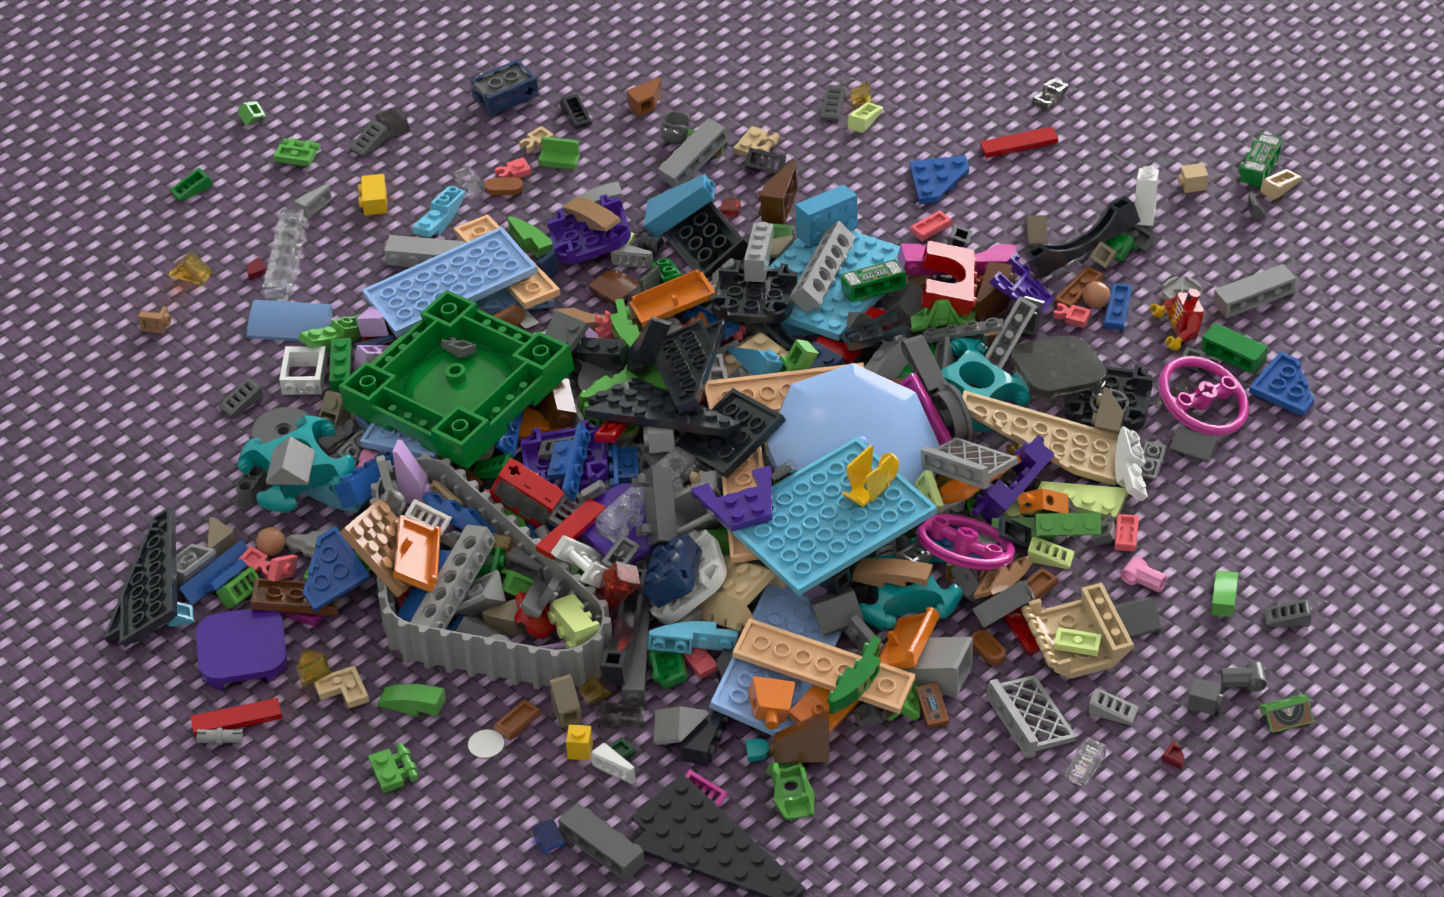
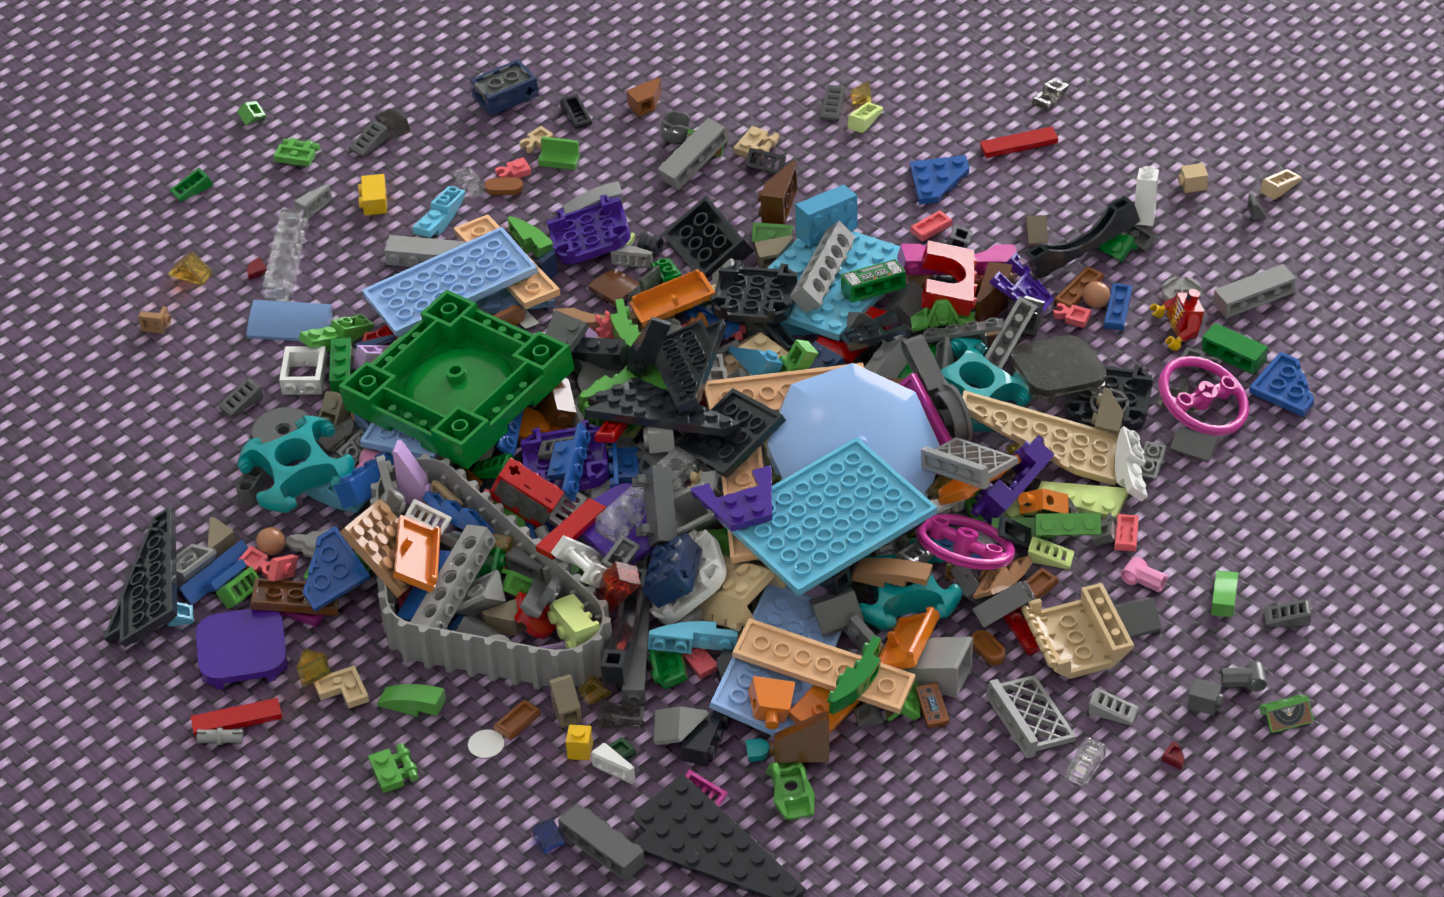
light grey slope [266,436,315,485] -> none
lavender slope [356,306,388,337] -> none
dark grey plate [441,337,476,358] -> none
medium nougat slope [563,197,621,231] -> none
light grey slope [581,480,608,500] -> none
dark azure slope [644,174,716,237] -> none
clear red tile [720,197,741,216] -> none
light grey brick [744,222,774,282] -> none
dark grey slope [771,460,798,482] -> none
yellow piece [841,445,899,507] -> none
yellowish green plate [914,470,944,515] -> none
yellowish green plate [1054,627,1102,657] -> none
dark tan slope [1089,241,1117,270] -> none
brick [1238,133,1282,187] -> none

